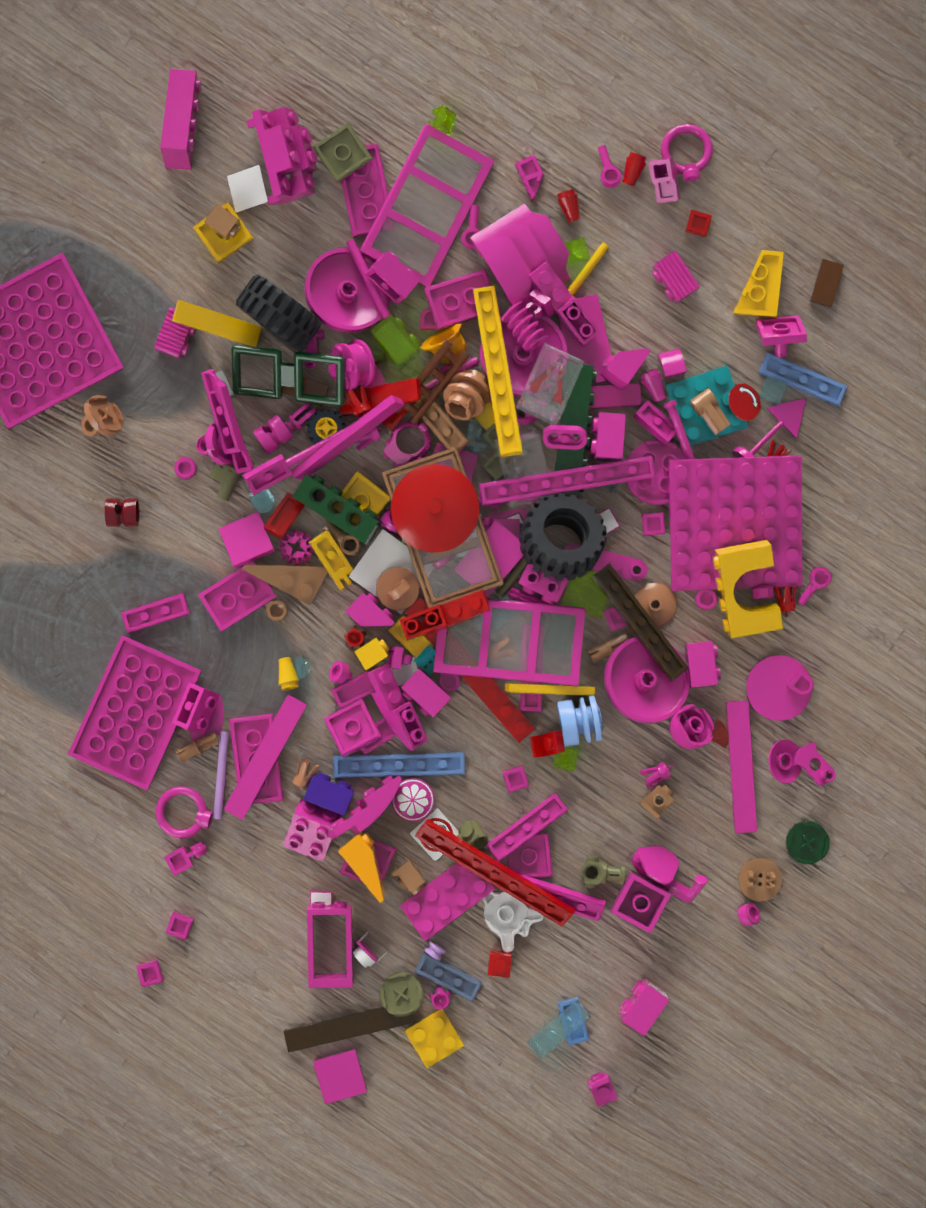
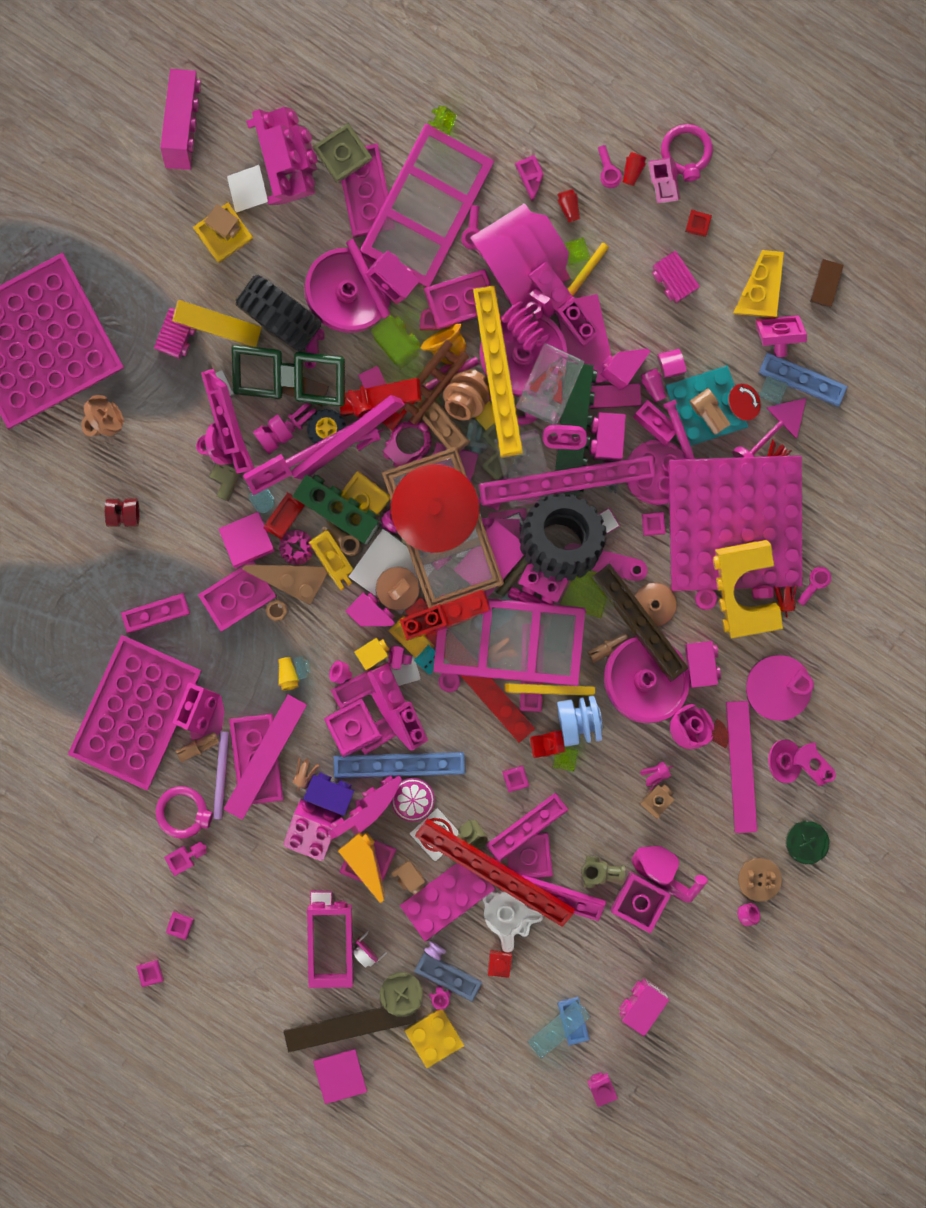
dark pink tile [174,457,197,480] -> none
dark pink wheel [328,339,387,391] -> none
red piece [344,626,367,649] -> none
dark pink brick [401,668,451,717] -> none
dark pink tile [604,607,627,631] -> none

